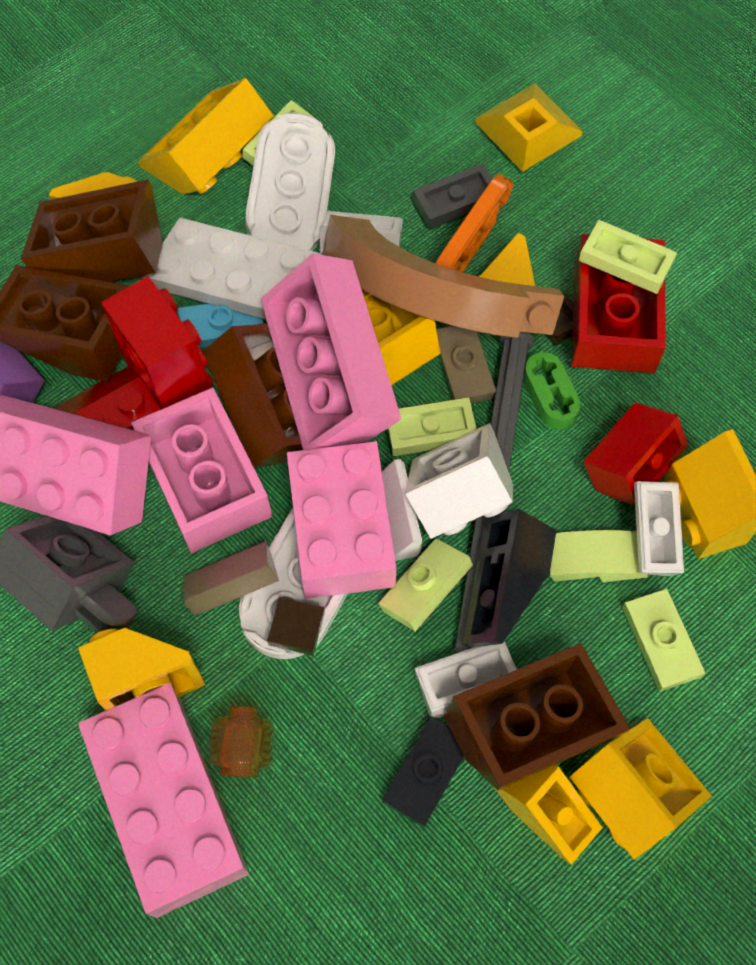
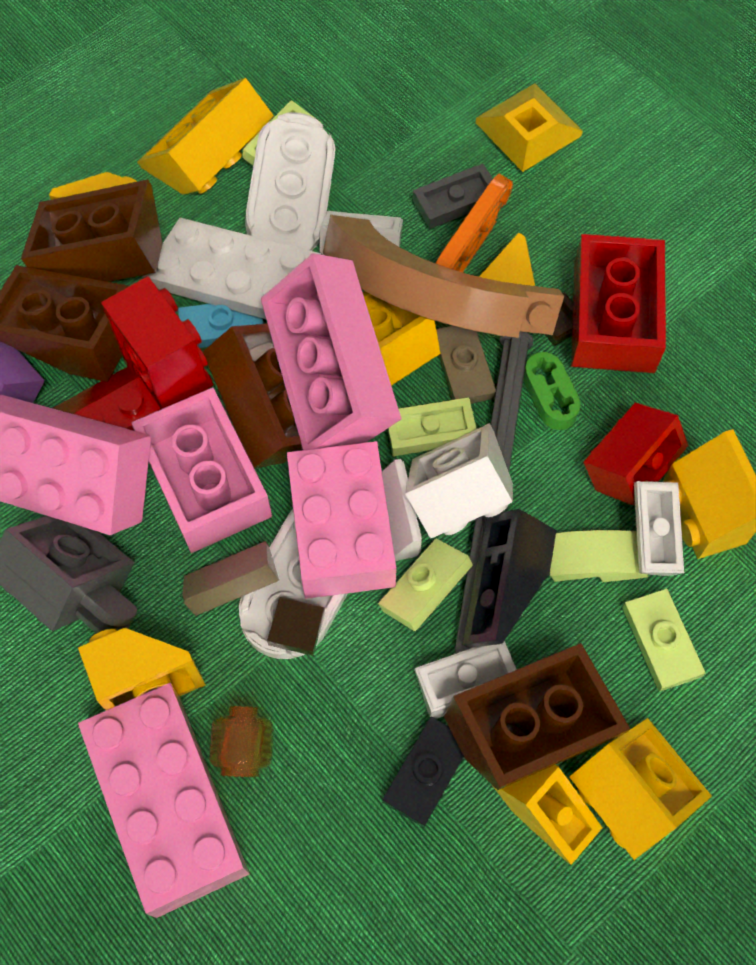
yellowish green plate [579,220,677,294] -> none

